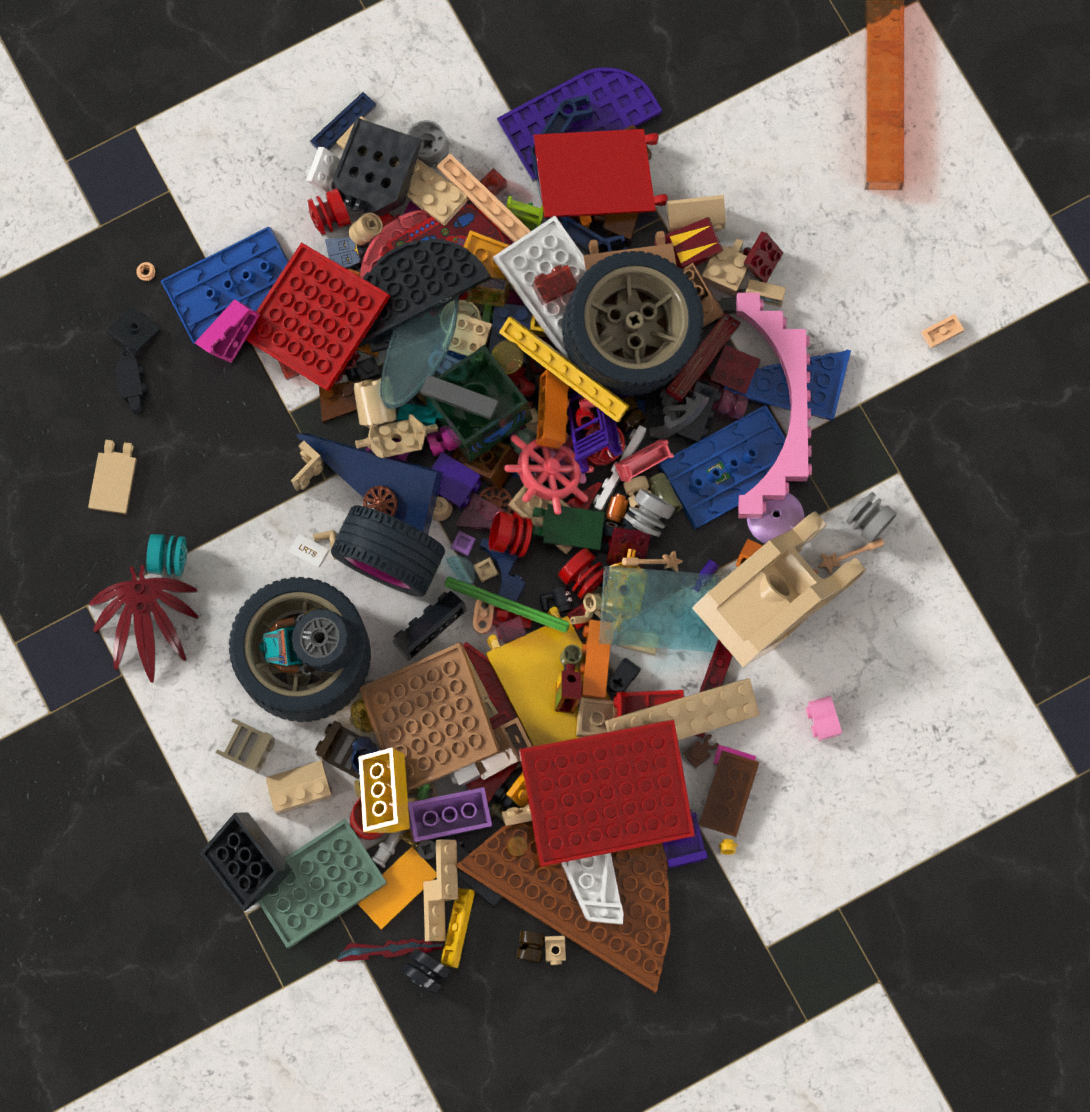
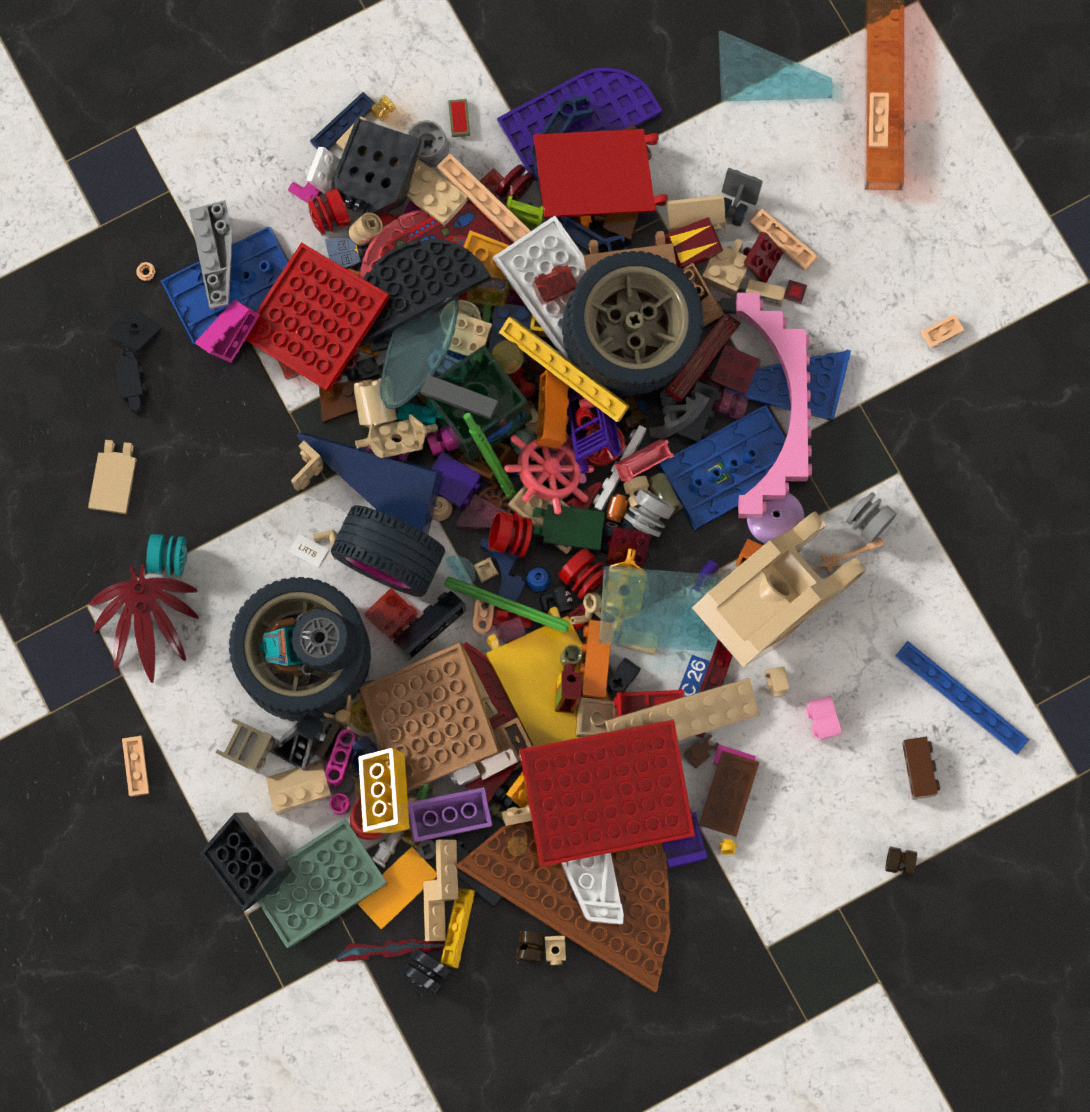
copper wheel [363,486,398,517] -> none
medium lavender tile [451,531,476,557] -> none
light nougat piece [622,551,683,573] -> none
none -> light nougat plate [122,736,150,797]
none -> light grey wedge [189,200,233,310]
none -> black wedge [271,714,324,771]
none -> dark pink piece [288,182,322,203]
none -> tan plant [323,695,351,730]
none -> dark pink beam [325,729,356,787]
none -> dark pink wheel [330,793,351,815]
none -> dark grey plate [336,776,356,796]
none -> clear red bracket [364,588,418,641]
none -> clear yellow wheel [370,95,396,121]
none -> red tile [448,99,470,137]
none -> bright green axle [463,413,517,500]
none -> dark red wheel [496,164,535,203]
none -> blue cone [525,566,552,592]
none -> blue sticker [679,655,710,697]
none -> clear light blue wing [718,31,833,101]
none -> dark grey plate [722,168,763,227]
none -> light nougat plate [749,208,818,271]
none -> tan brick [764,666,789,697]
none -> tile [783,280,807,304]
none -> light nougat plate [869,93,889,149]
none -> dark brown wheel [885,846,917,877]
none -> blue tile [895,641,1030,755]
none -> reddish brown brick [902,736,940,800]

